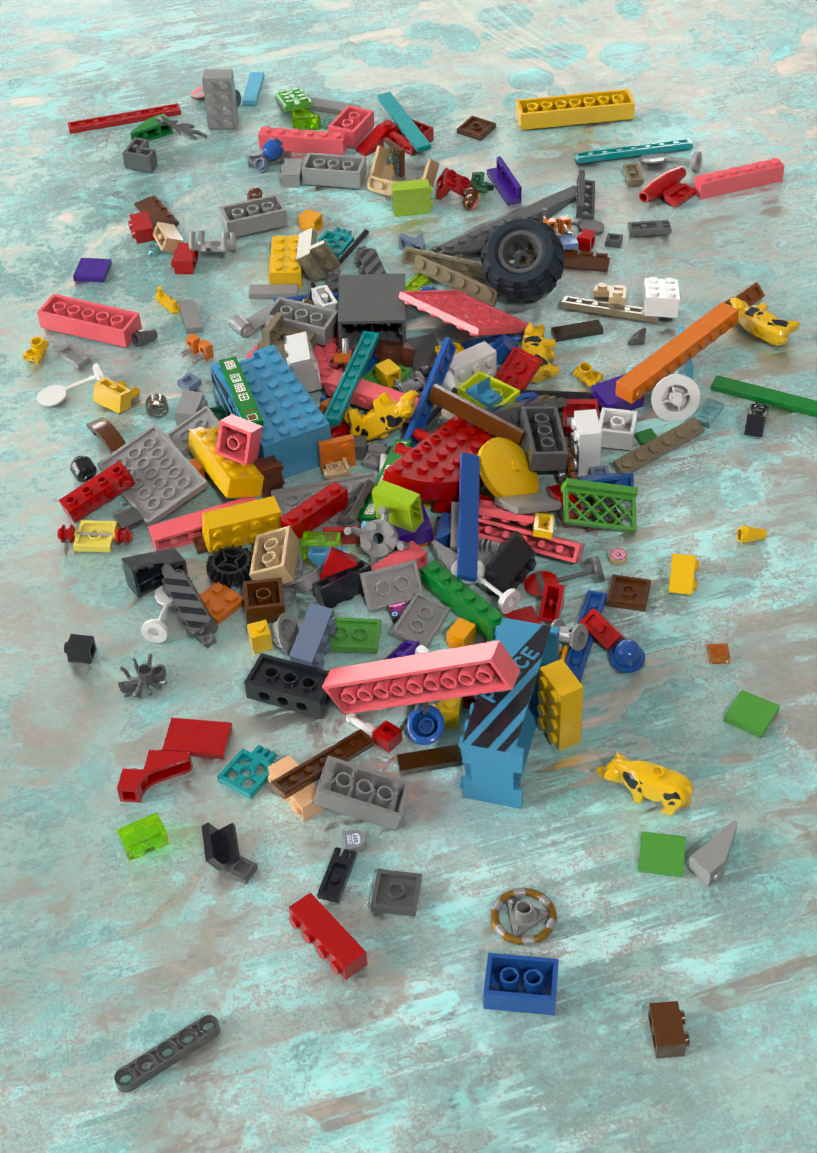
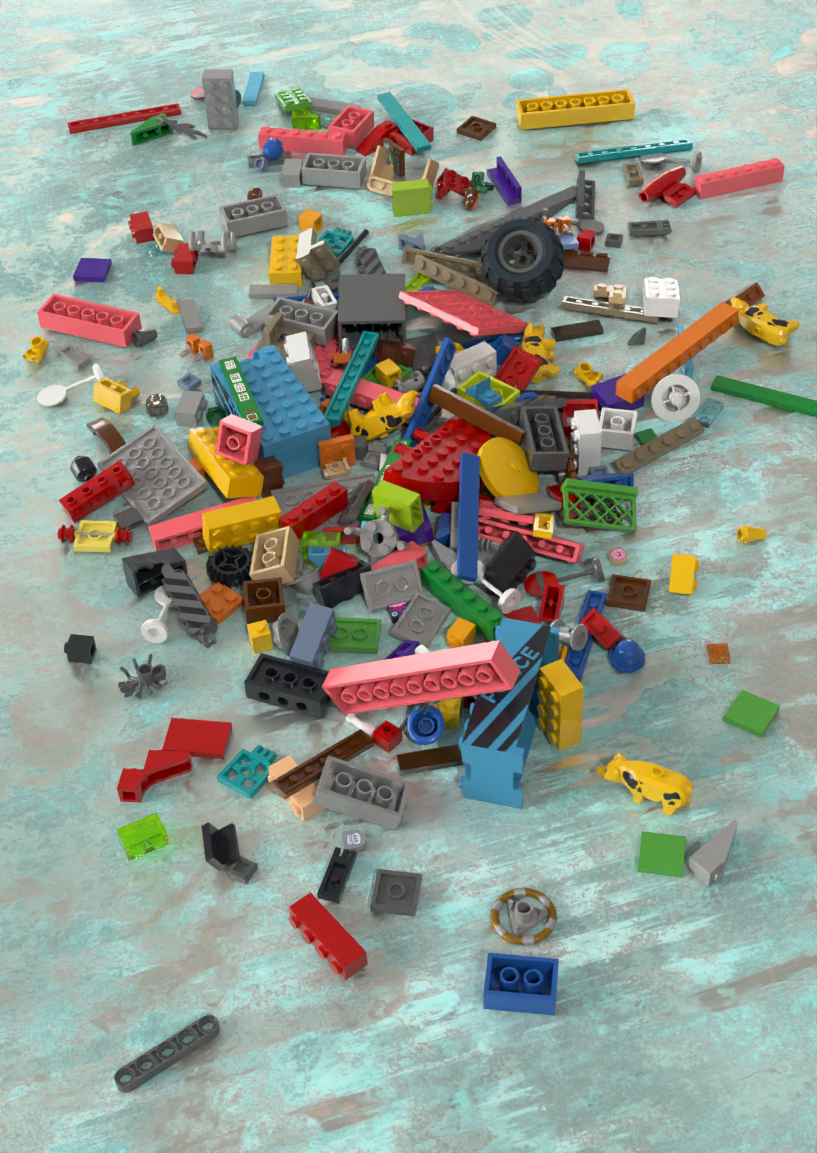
dark grey brick [123,137,158,172] -> none
reddish brown windscreen [134,195,179,229] -> none
light grey tile [166,405,220,456] -> none
reddish brown brick [648,1001,690,1059] -> none
black slope [744,402,769,438] -> none

